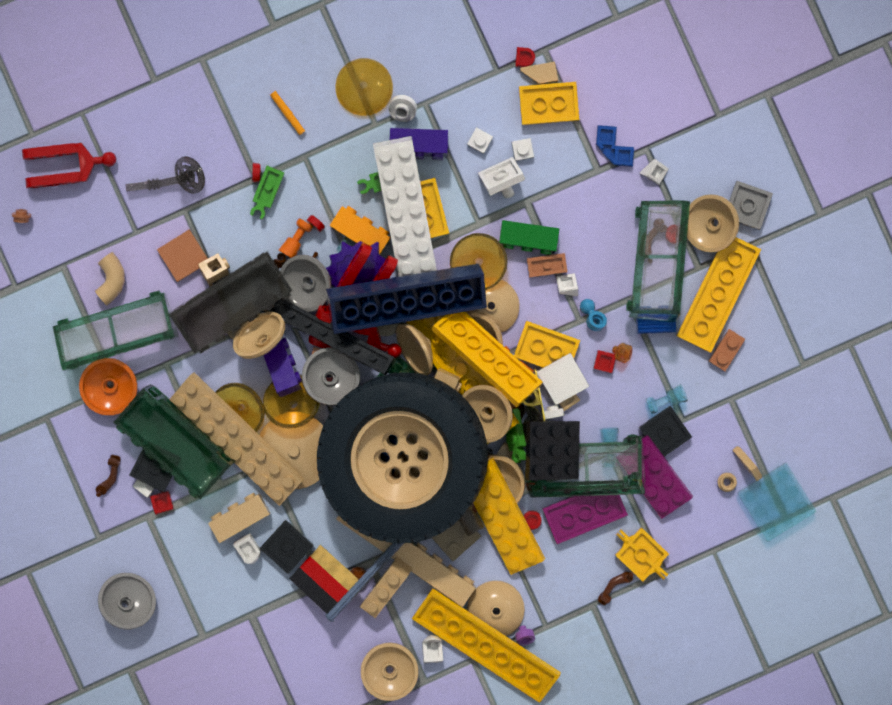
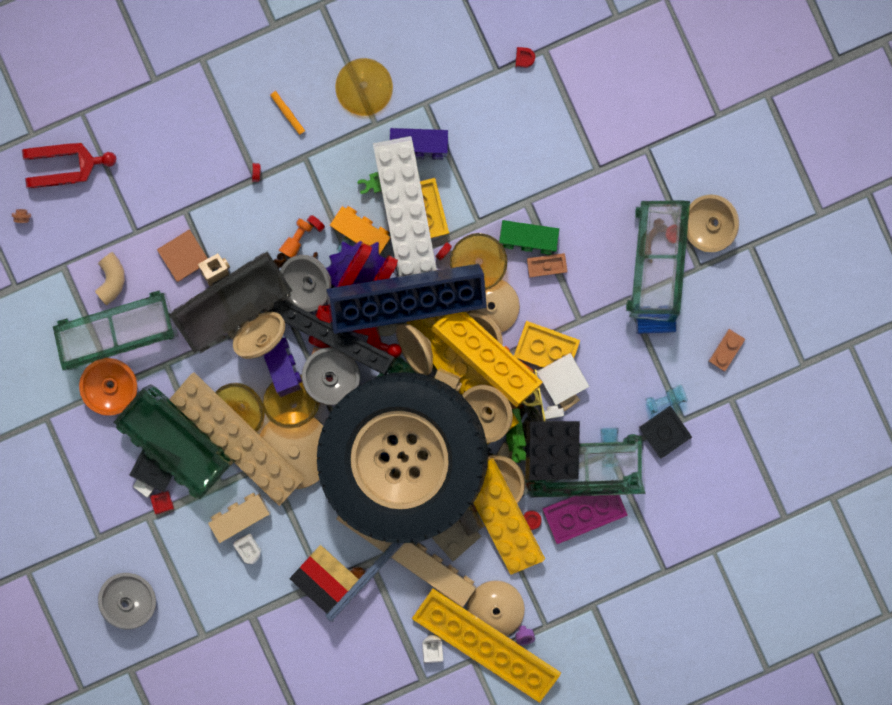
reddish brown piece [95,455,121,497] -> none
clear smoke dish [125,156,205,194] -> none
bright green plate [250,166,285,220] -> none
black plate [260,520,314,574] -> none
tan brick [360,557,412,618] -> none
tan dish [361,642,418,701] -> none
white plate [388,95,417,122] -> none
white plate [467,127,493,154] -> none
white tile [478,157,525,198] -> none
white plate [511,138,534,161] -> none
yellow plate [519,82,579,125] -> none
tan tile [520,62,558,85] -> none
white slope [556,273,578,296] -> none
dark azure plate [580,299,607,332] -> none
red tile [593,350,617,373] -> none
blue tile [596,125,634,167] -> none
reddish brown piece [598,571,634,605] -> none
clear orange tile [612,343,633,363] -> none
yellow plate [615,527,669,581] -> none
magenta plate [616,435,693,519] -> none
white slope [640,159,669,185] -> none
yellow plate [676,237,761,353] -> none
tan plate [717,473,737,492] -> none
light grey plate [729,181,773,230] -> none
tan tile [733,446,762,481] -> none
clear light blue plate [737,462,817,542] -> none
none -> red tile [435,242,452,261]

